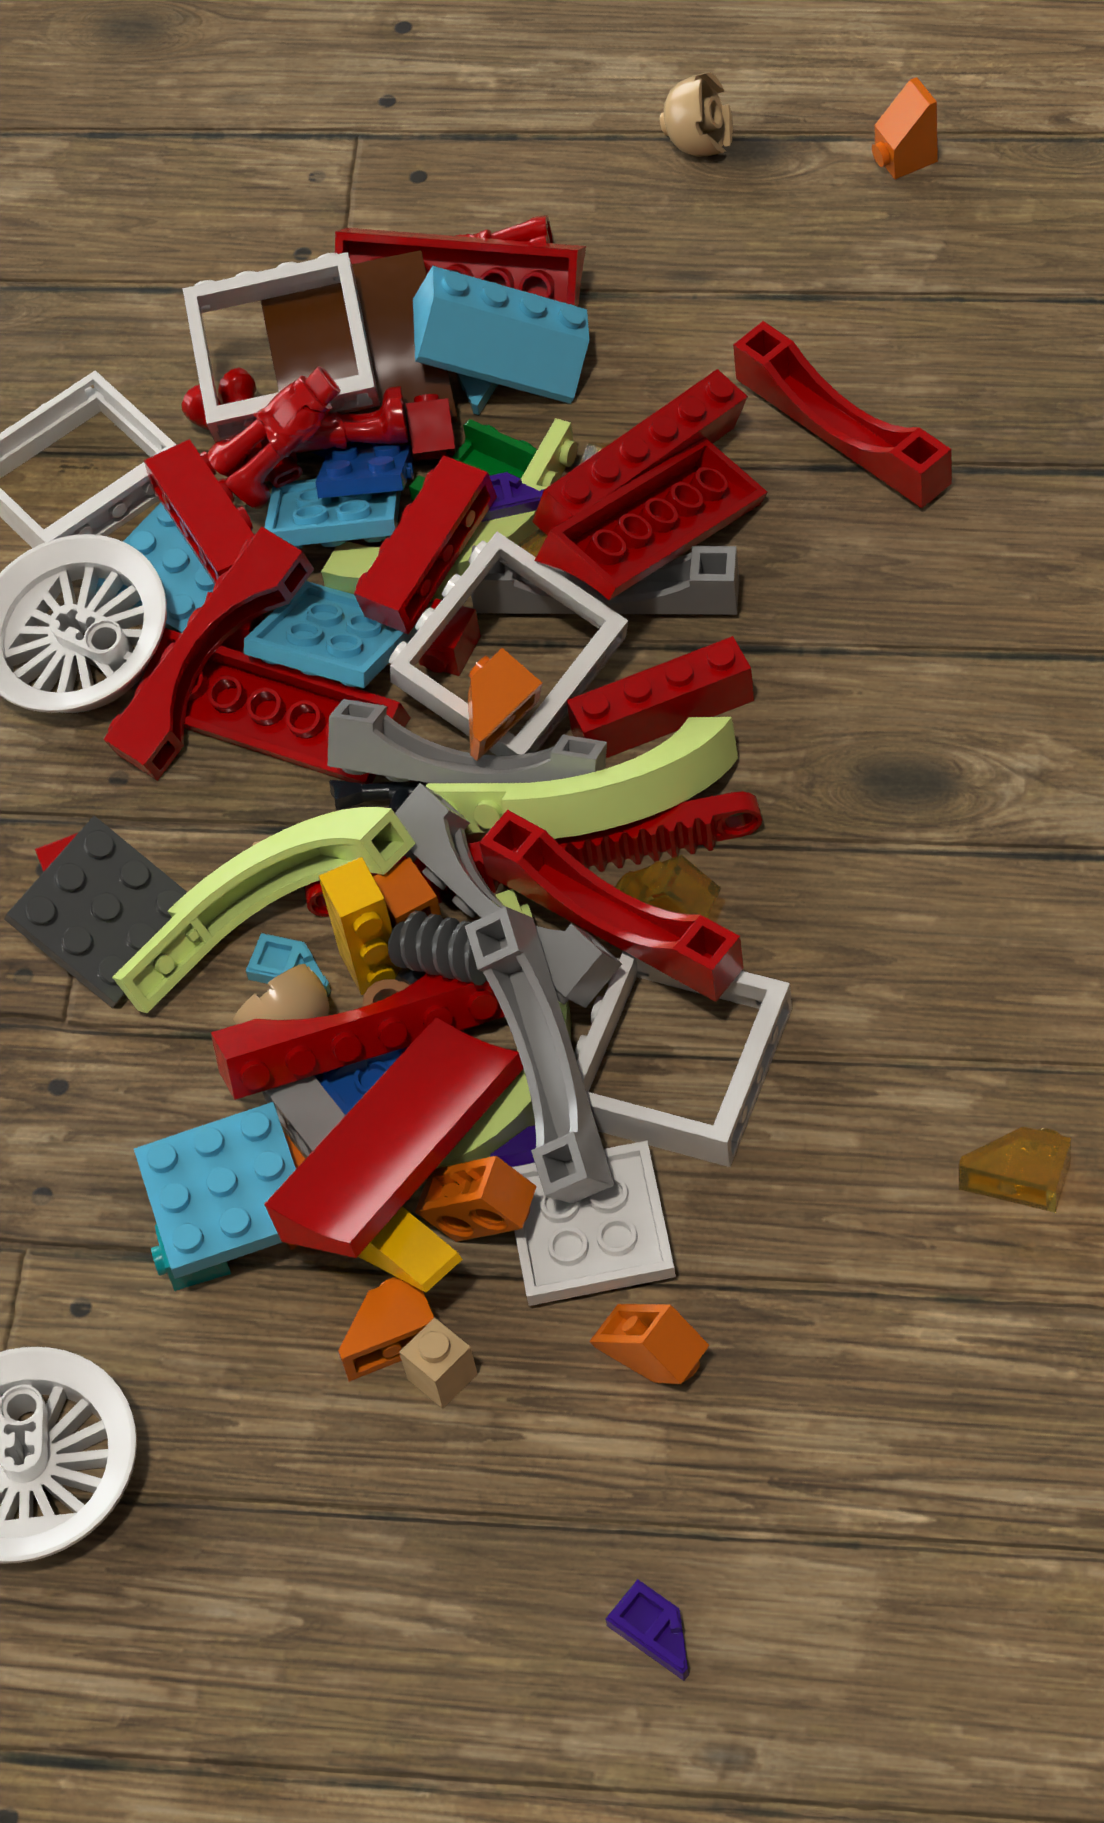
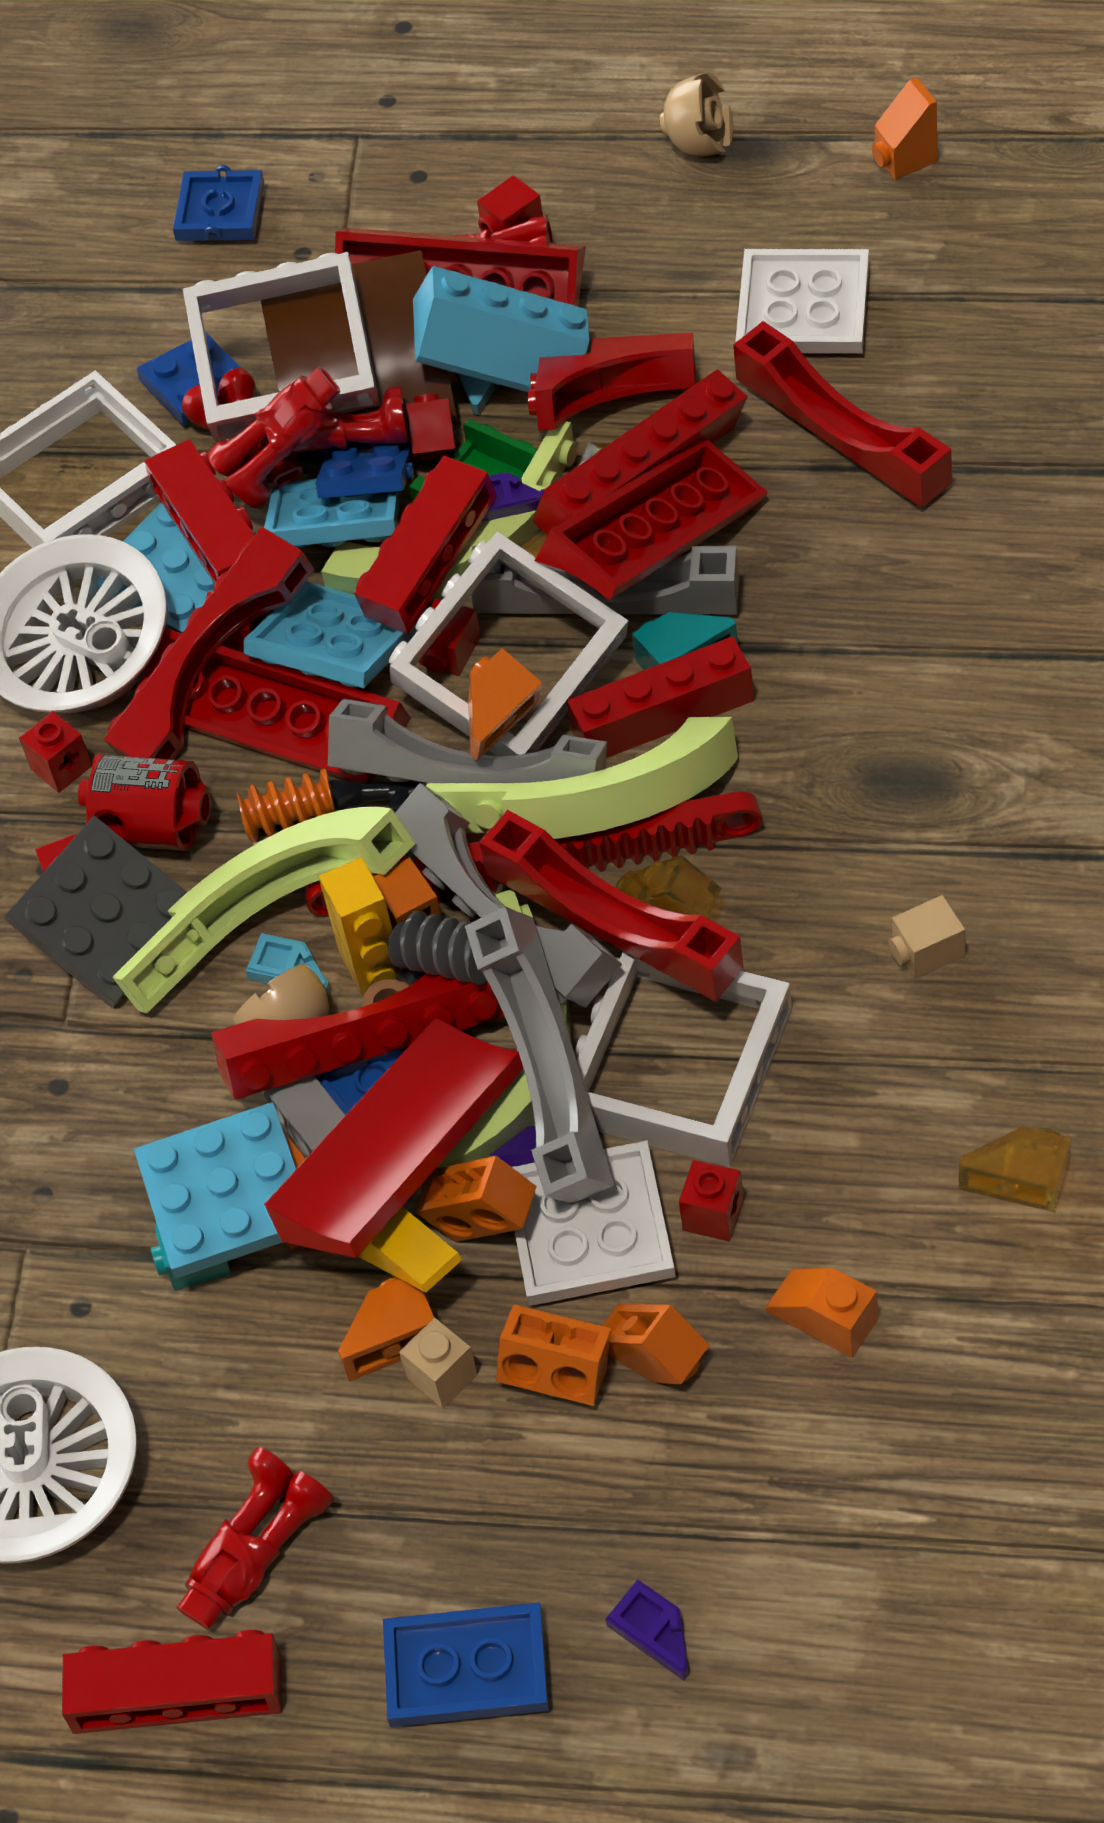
none -> red brick [19,711,92,793]
none -> red brick [62,1630,282,1734]
none -> red cylinder [78,754,211,851]
none -> blue plate [137,332,241,426]
none -> blue plate [173,165,264,241]
none -> red piece [176,1447,334,1630]
none -> orange piece [237,769,335,843]
none -> blue plate [383,1602,549,1727]
none -> red brick [477,175,543,233]
none -> orange brick [496,1304,611,1406]
none -> red arch [528,332,696,430]
none -> teal slope [632,612,738,670]
none -> red brick [679,1160,744,1242]
none -> white plate [735,249,869,354]
none -> orange slope [765,1268,878,1358]
none -> tan brick [888,895,966,979]

